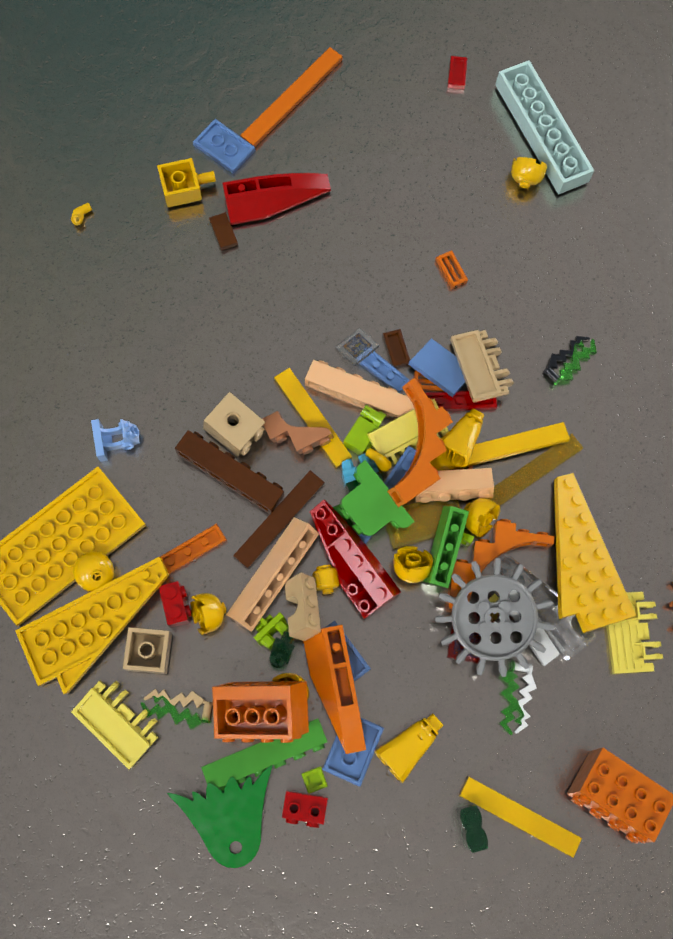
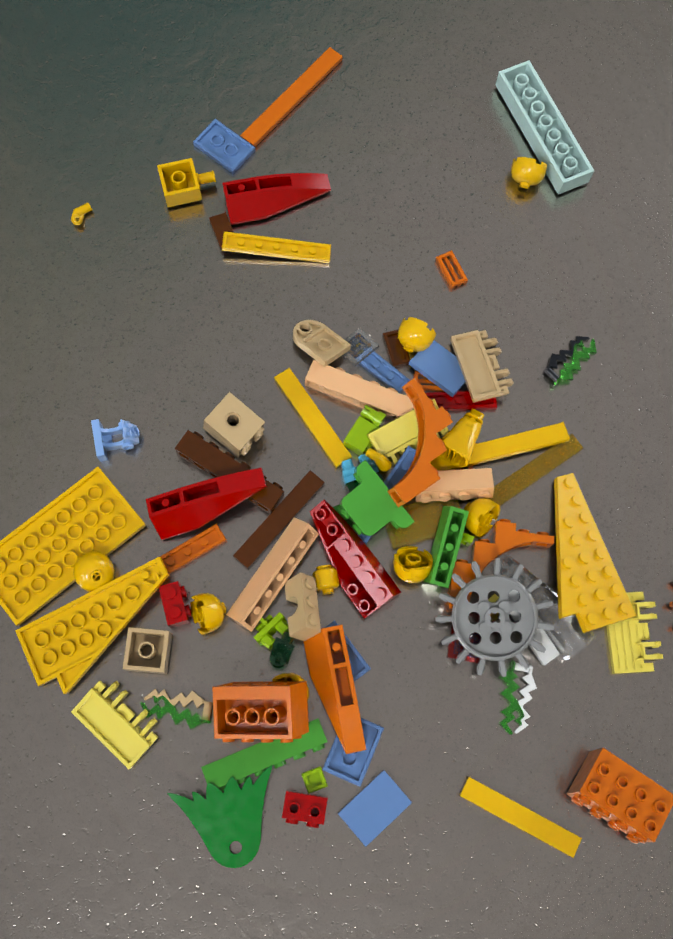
nougat arch [262,411,334,455] -> none
yellow piece [374,713,443,783] -> none
red tile [448,56,468,90] -> none
clear green brick [457,804,488,853] -> none
none -> red wedge [146,468,267,540]
none -> yellow tile [222,231,331,264]
none -> tan tile [293,320,351,367]
none -> medium blue tile [338,770,412,847]
none -> yellow cylinder [398,317,436,353]

